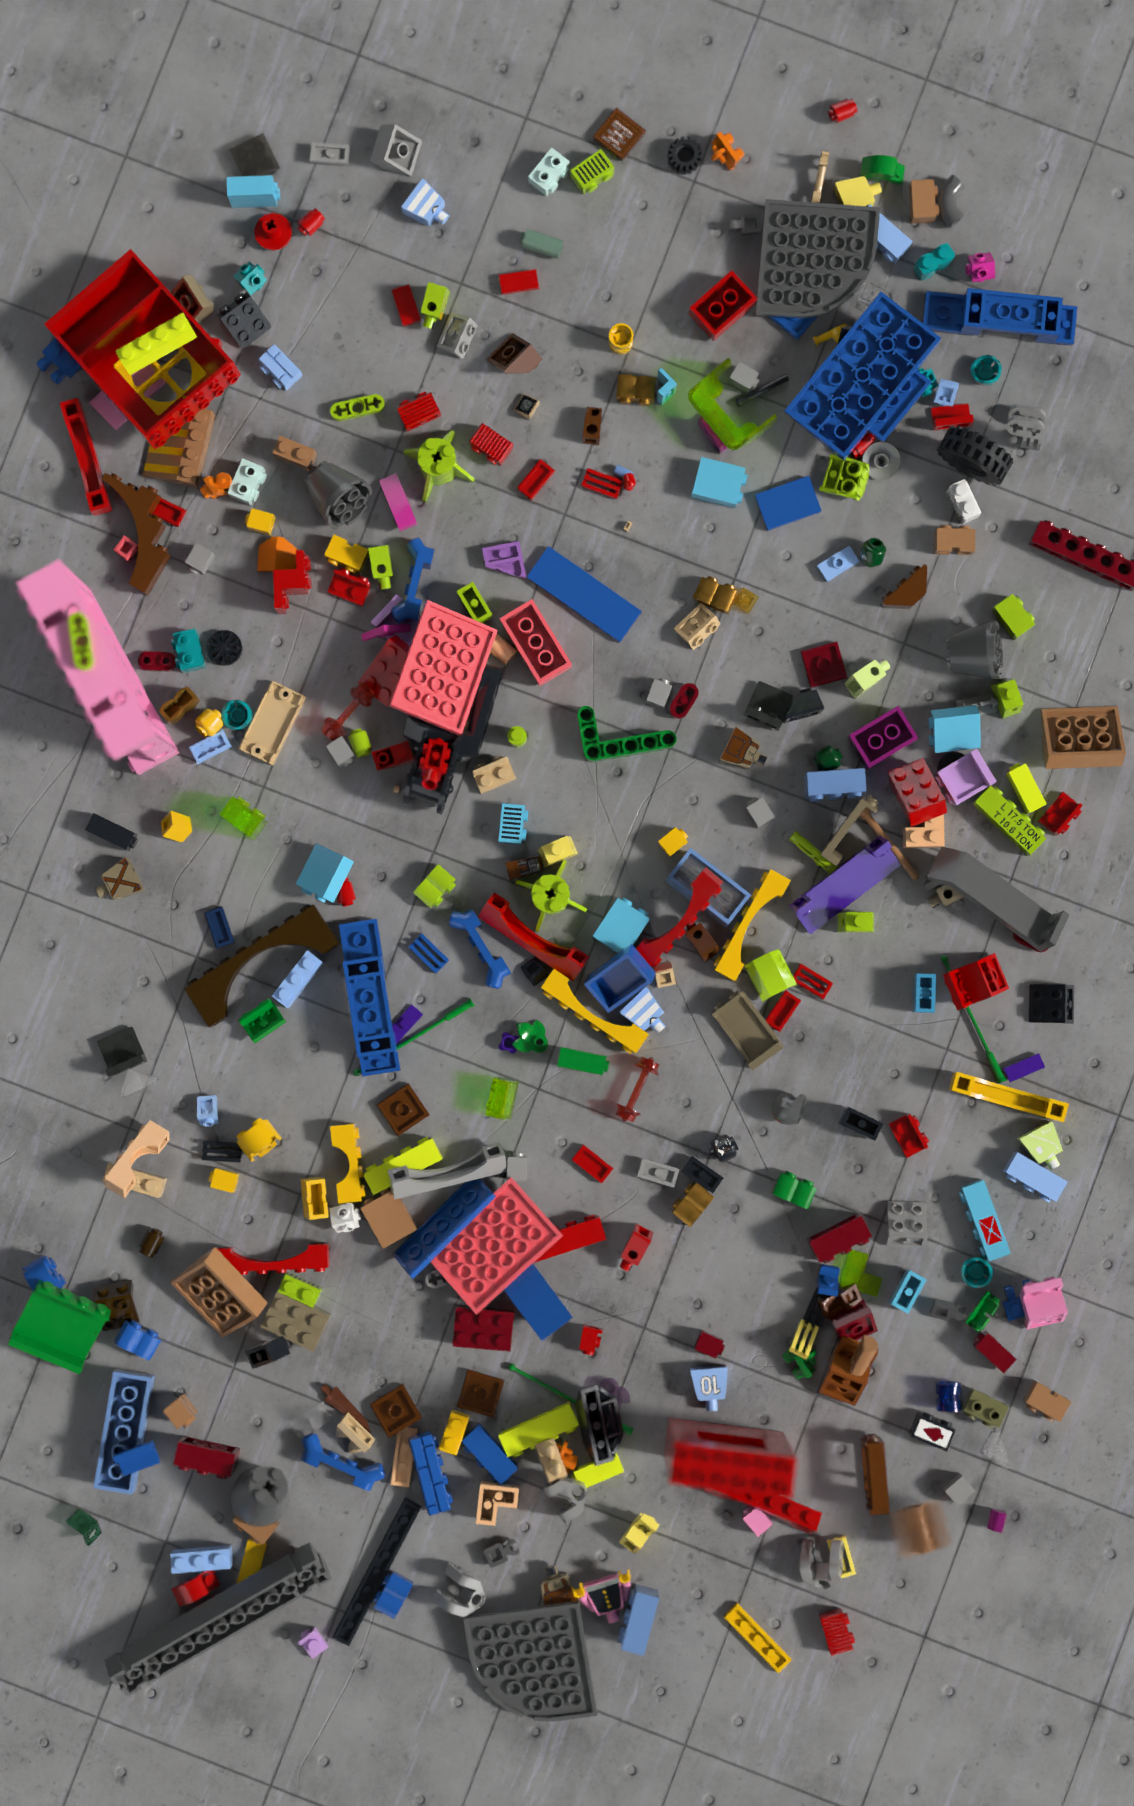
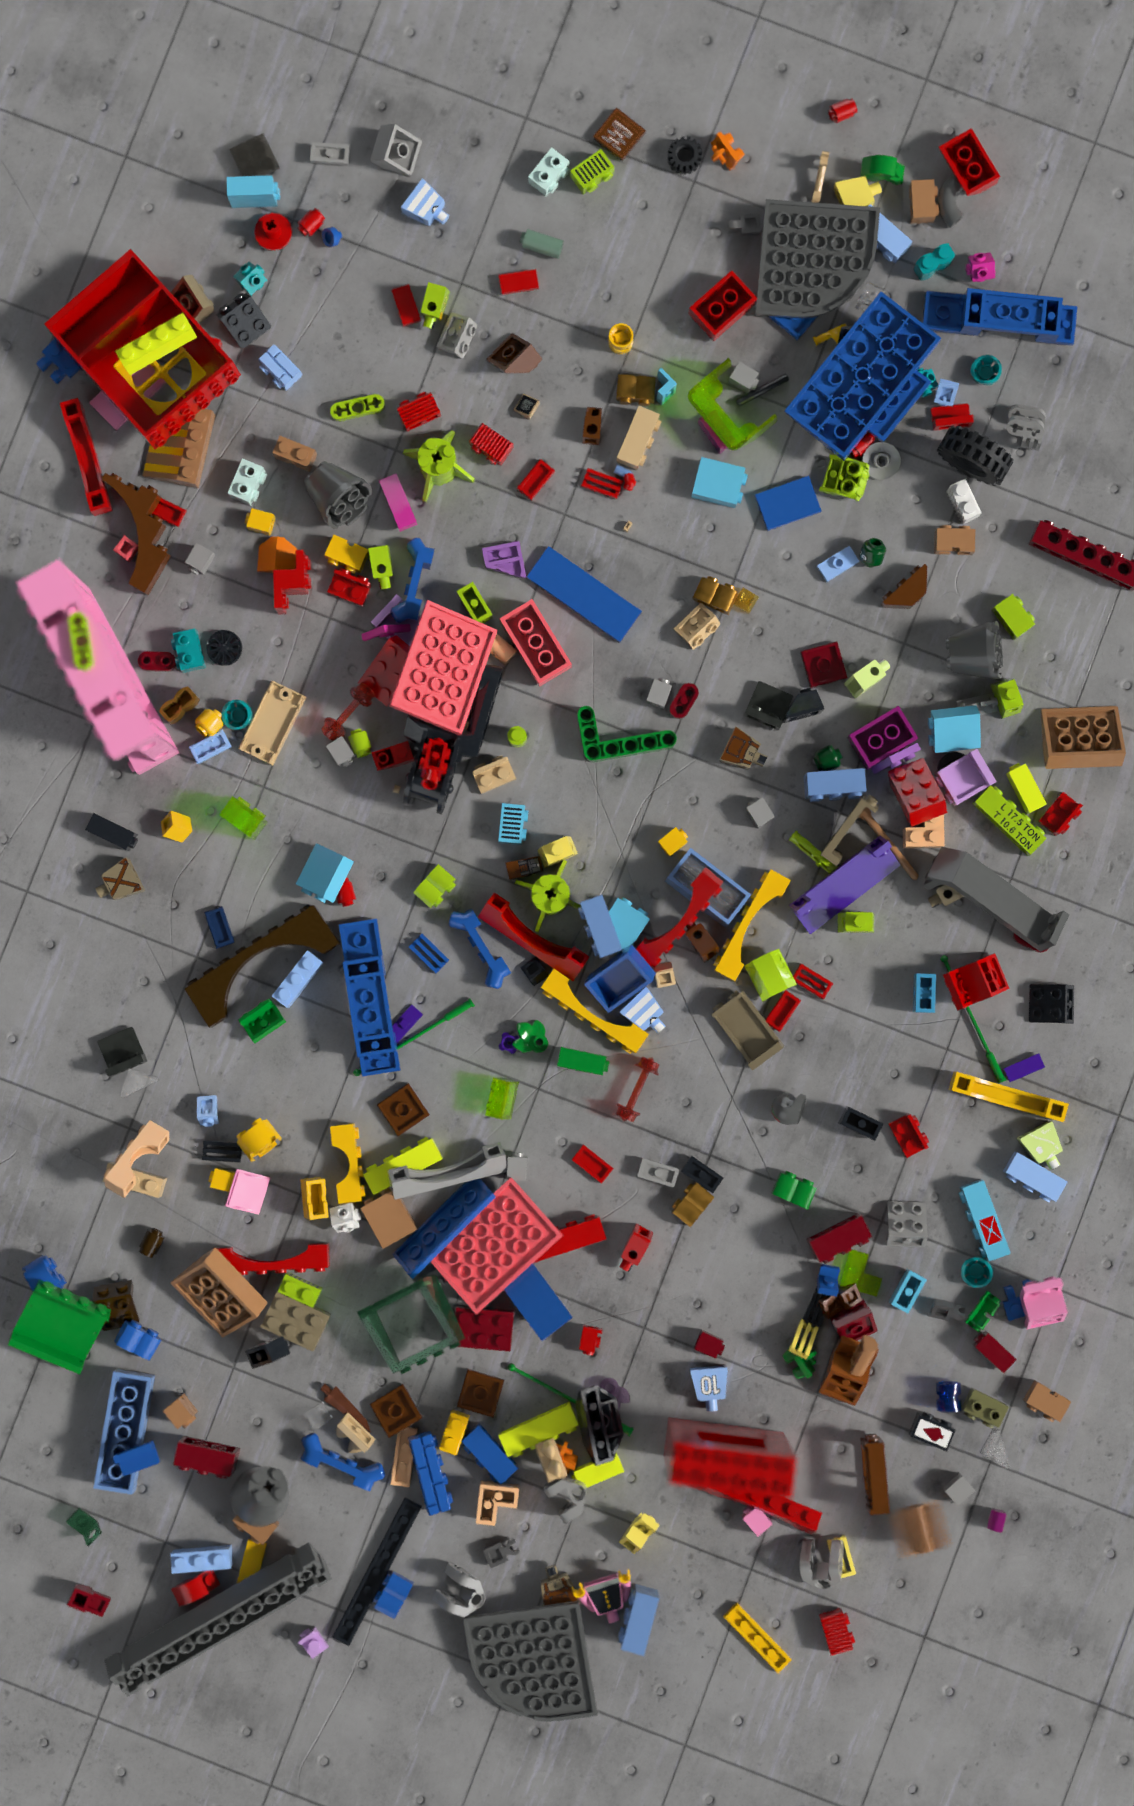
orange hips [199,472,232,499] -> none
black head [709,1134,739,1163] -> none
none -> dark red brick [67,1584,111,1617]
none -> bright pink piece [225,1169,270,1215]
none -> blue tile [322,227,342,247]
none -> clear green windscreen [357,1275,465,1375]
none -> medium blue brick [578,895,622,959]
none -> tan brick [616,406,662,470]
none -> medium lavender wing [871,743,921,774]
none -> red slope [938,128,1000,196]

